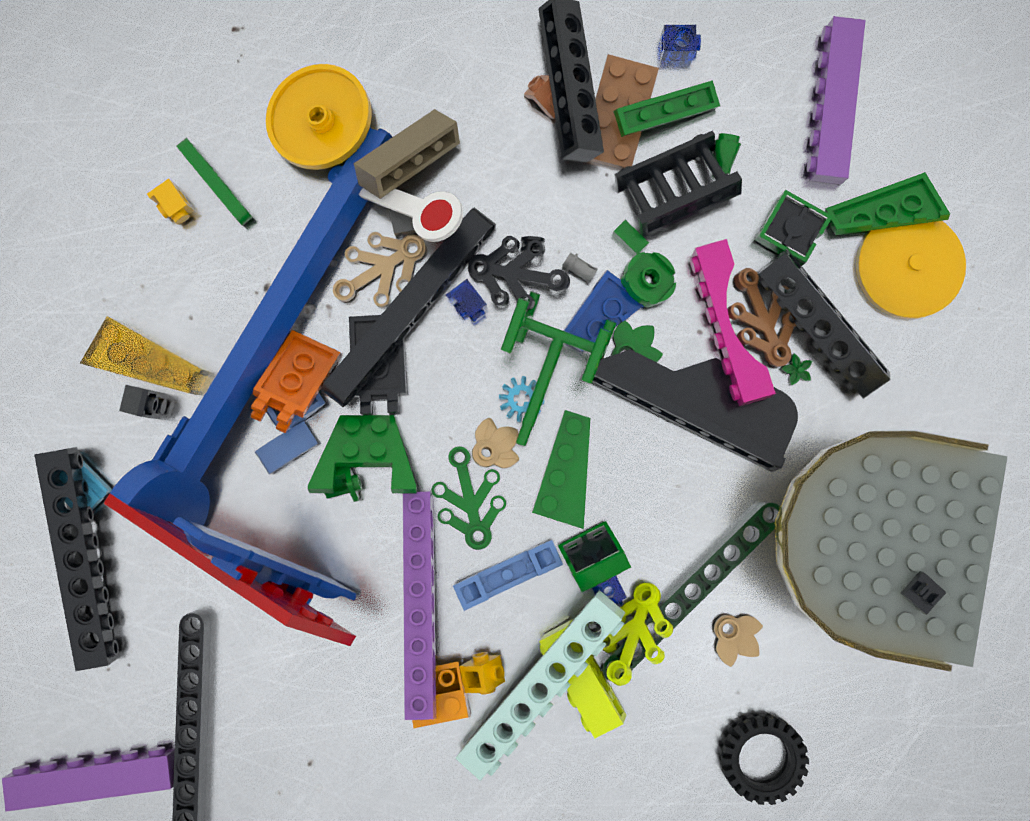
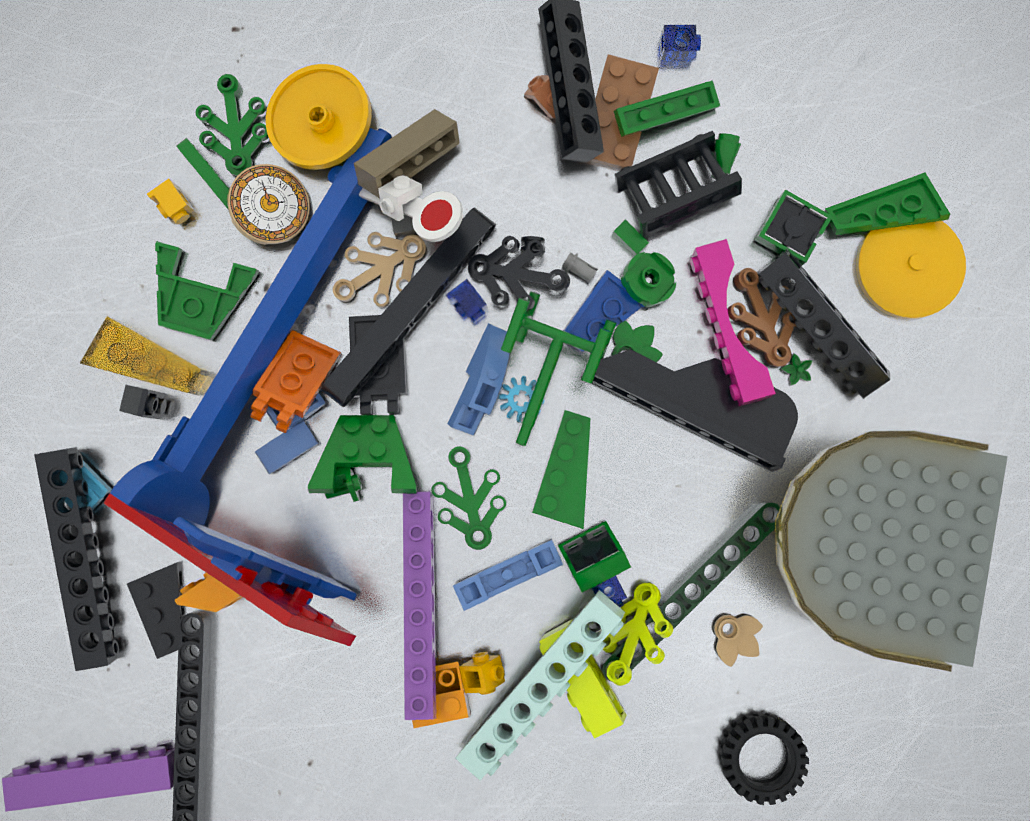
tan plate [472,418,519,468] -> none
medium lavender brick [807,16,866,185] -> none
black tile [900,571,947,615] -> none
none -> black wing [127,562,183,659]
none -> green wing [155,241,259,340]
none -> light orange slope [175,573,242,612]
none -> green plant [195,74,269,176]
none -> tile [227,164,310,245]
none -> white bracket [378,175,423,221]
none -> medium blue slope [447,323,510,435]

